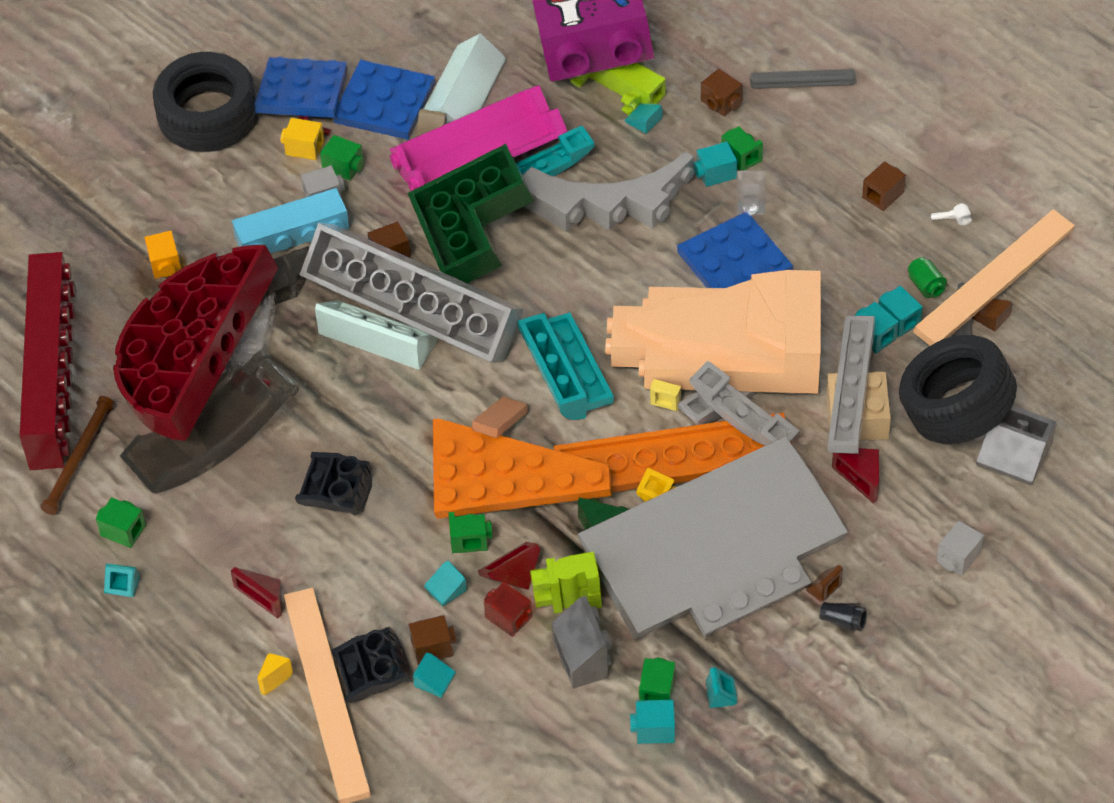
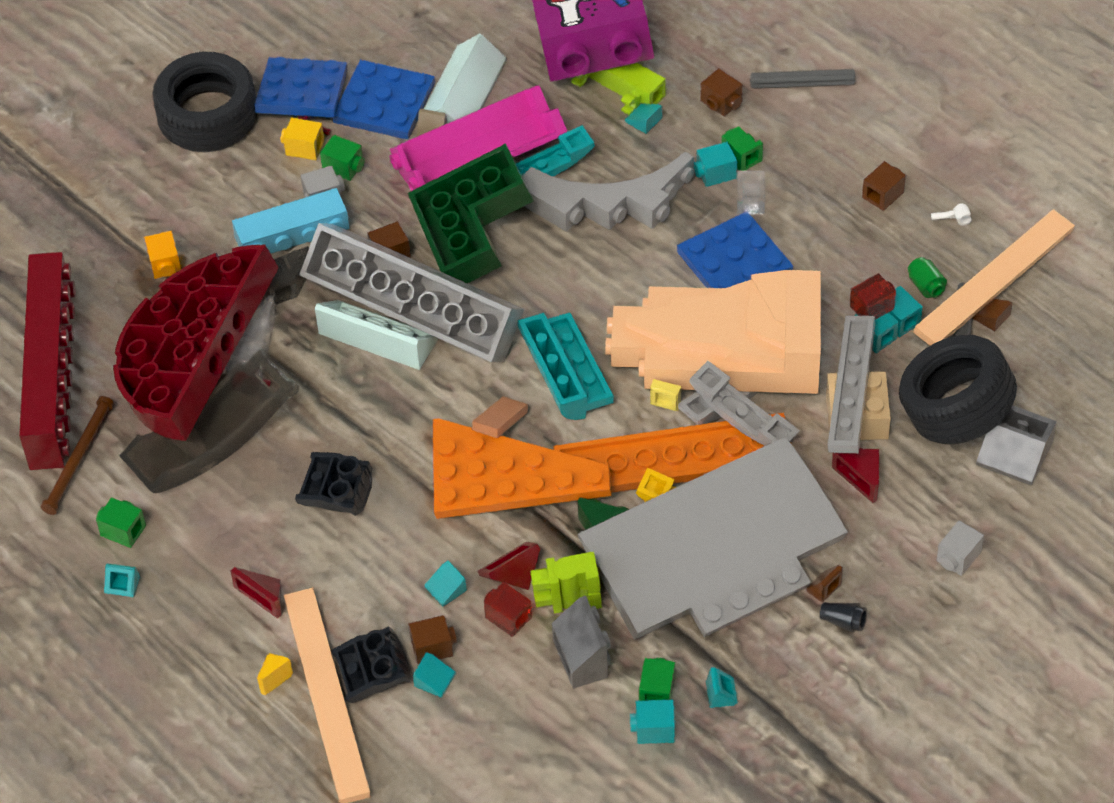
green brick [448,512,493,554] -> none
none -> clear red brick [850,273,896,320]

